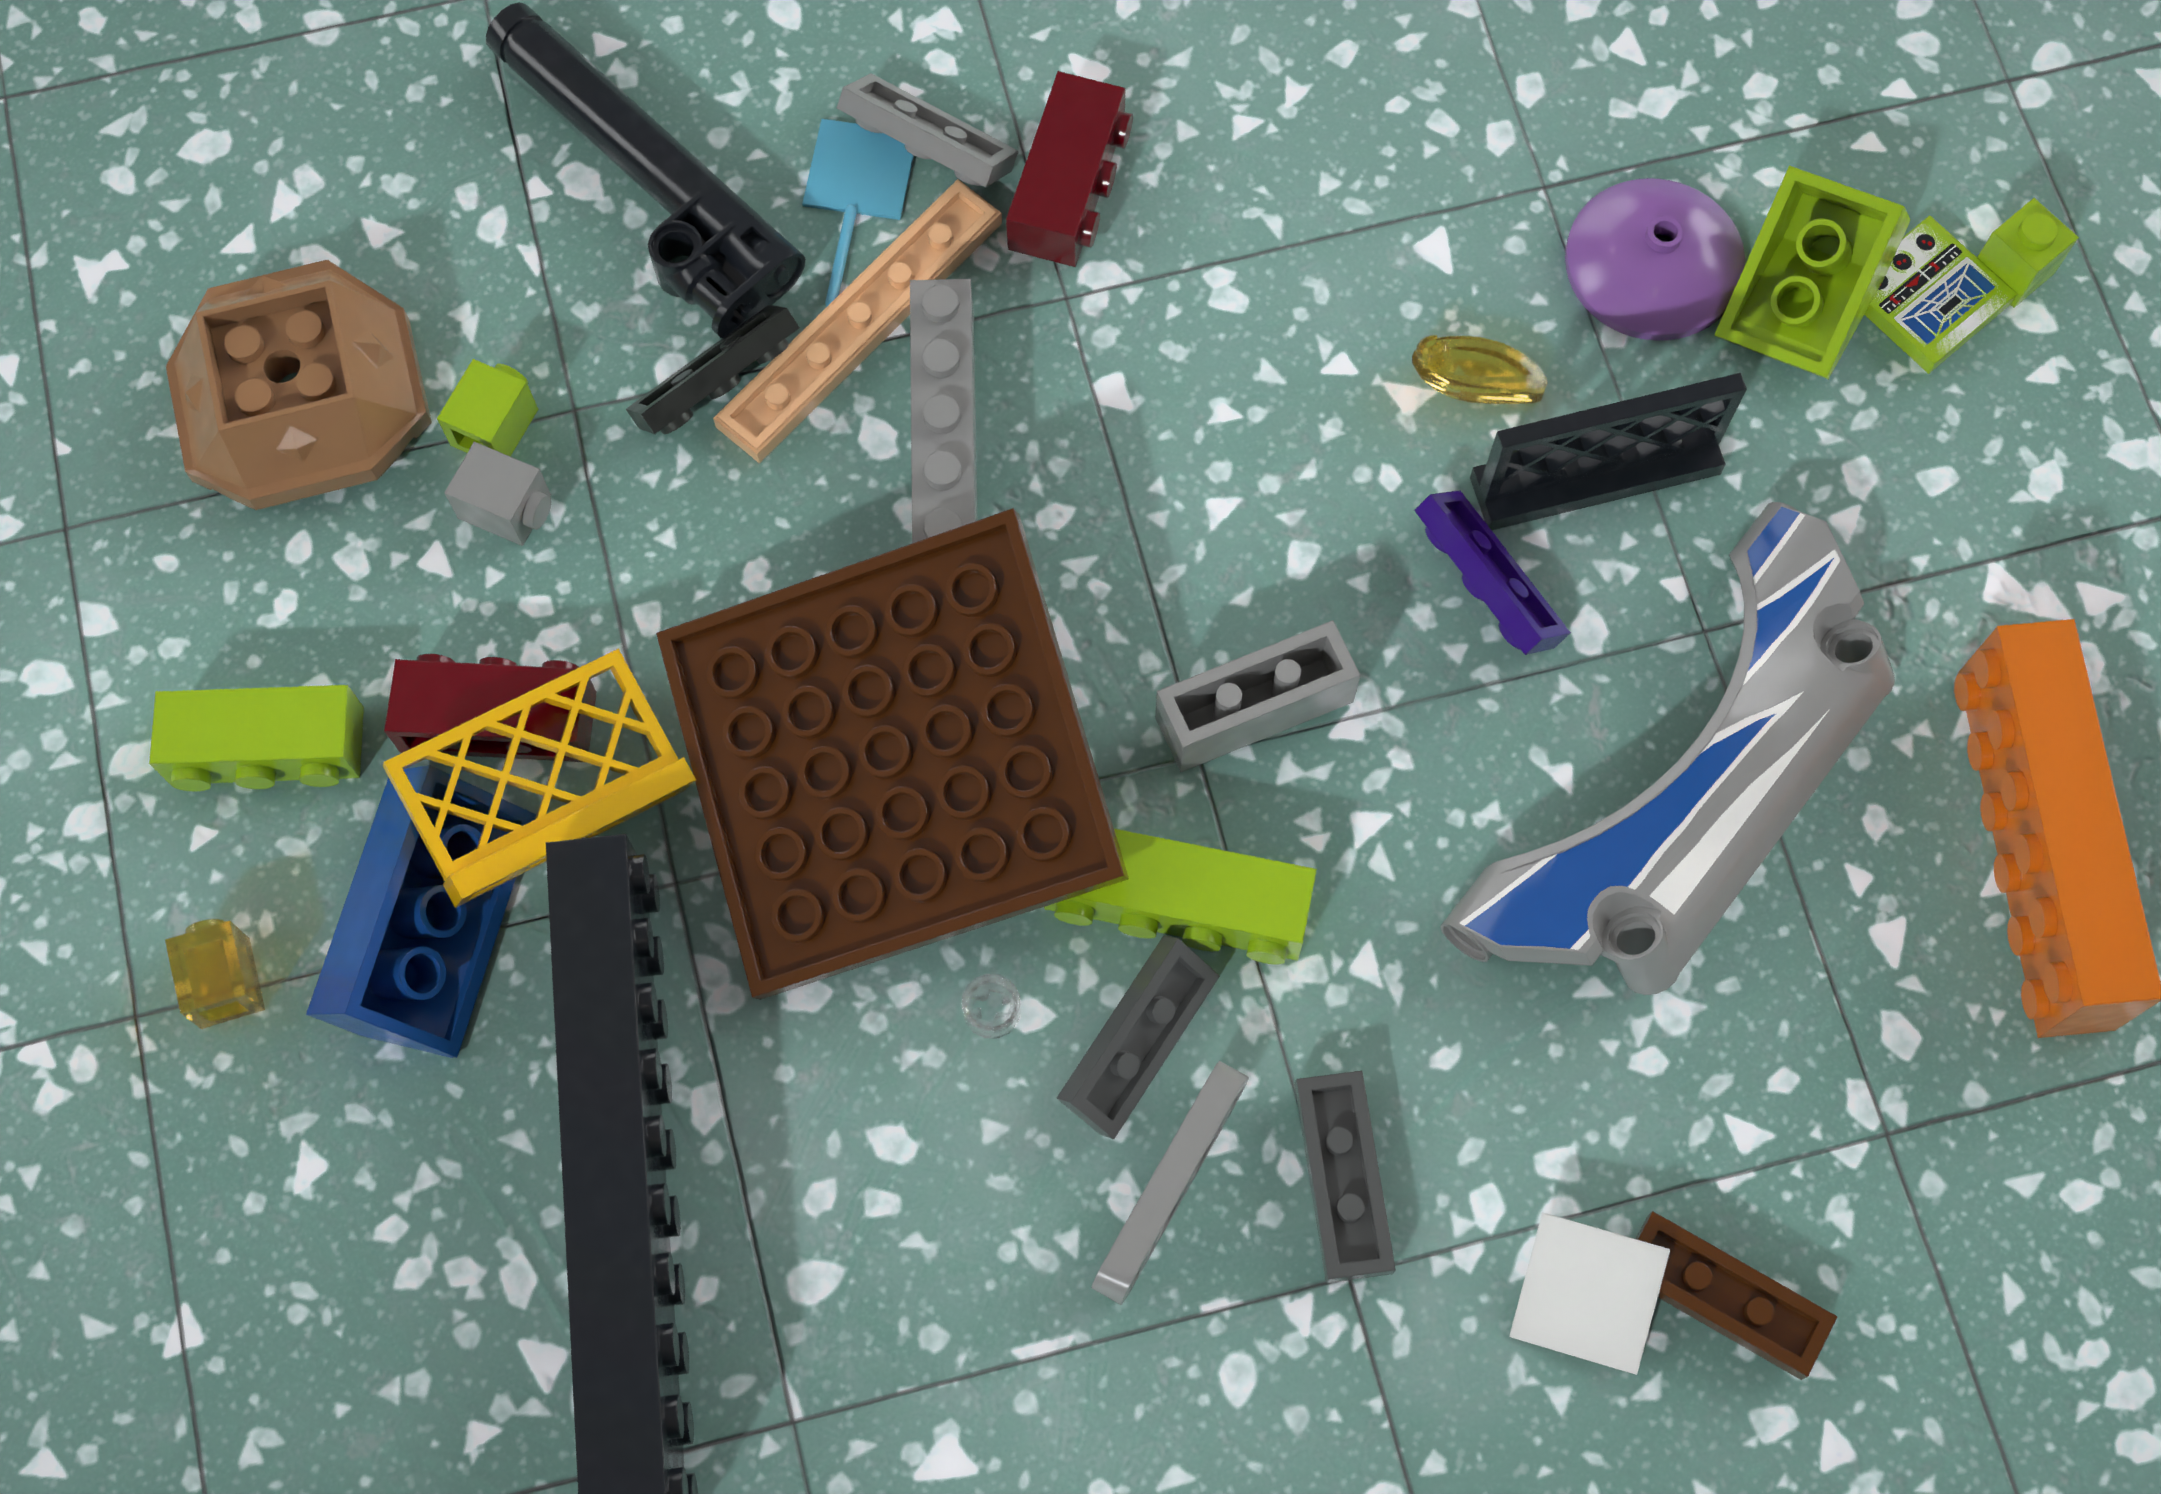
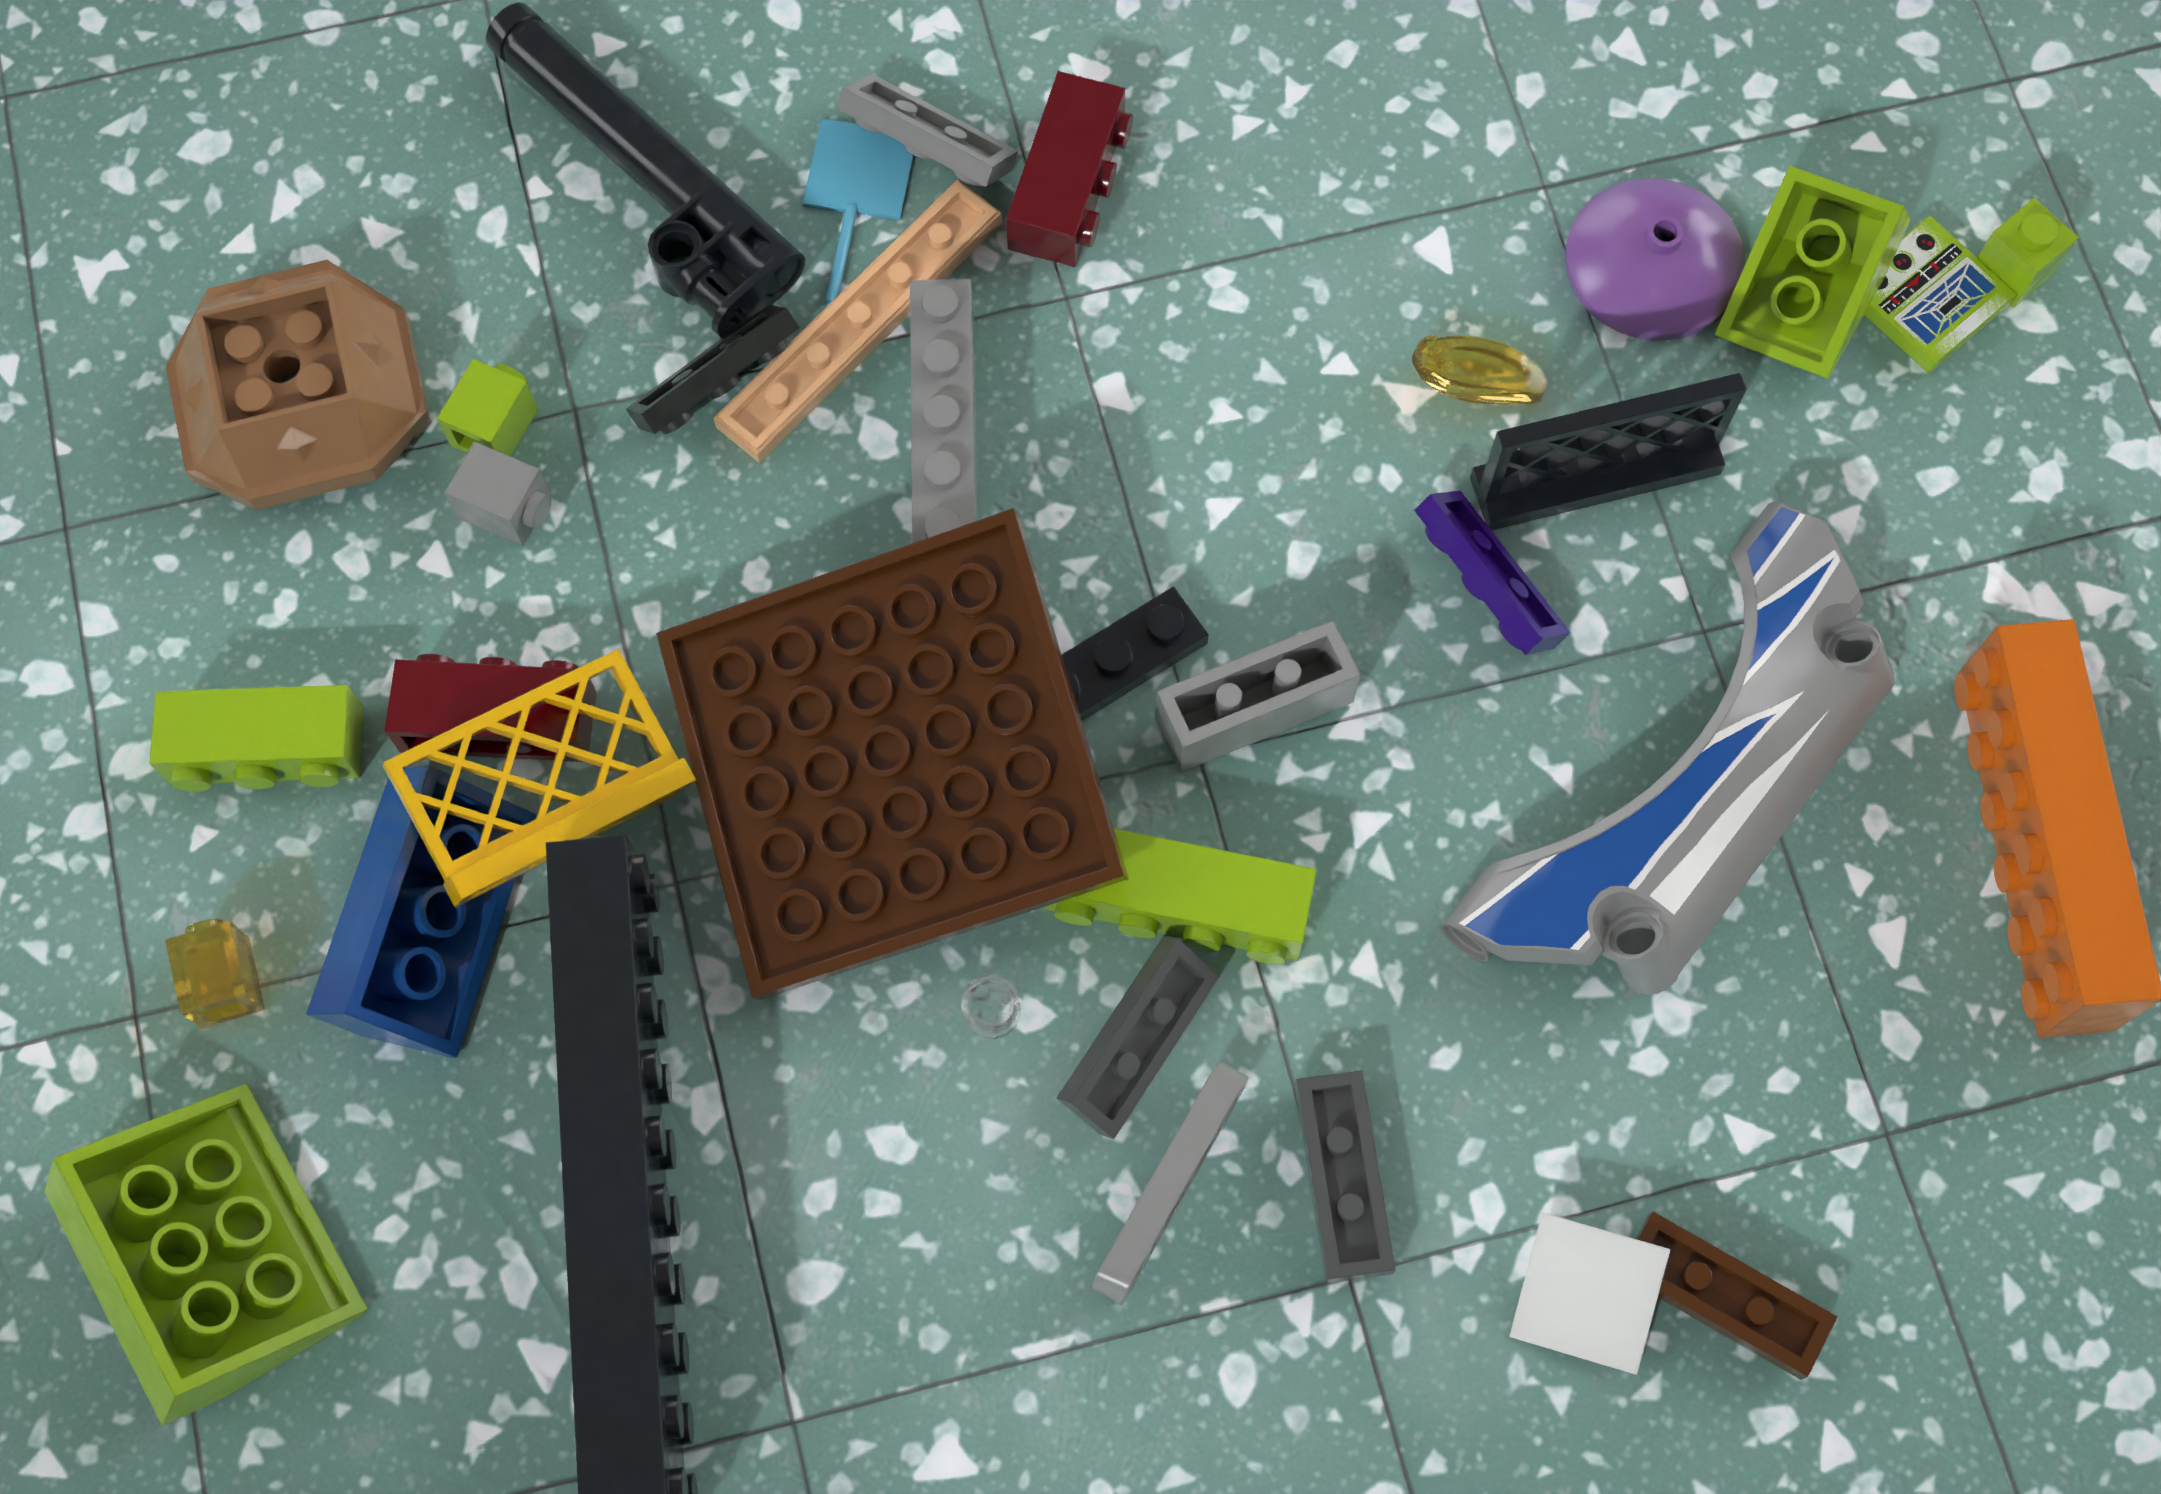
none -> lime slope [44,1083,368,1426]
none -> black plate [1062,586,1209,721]

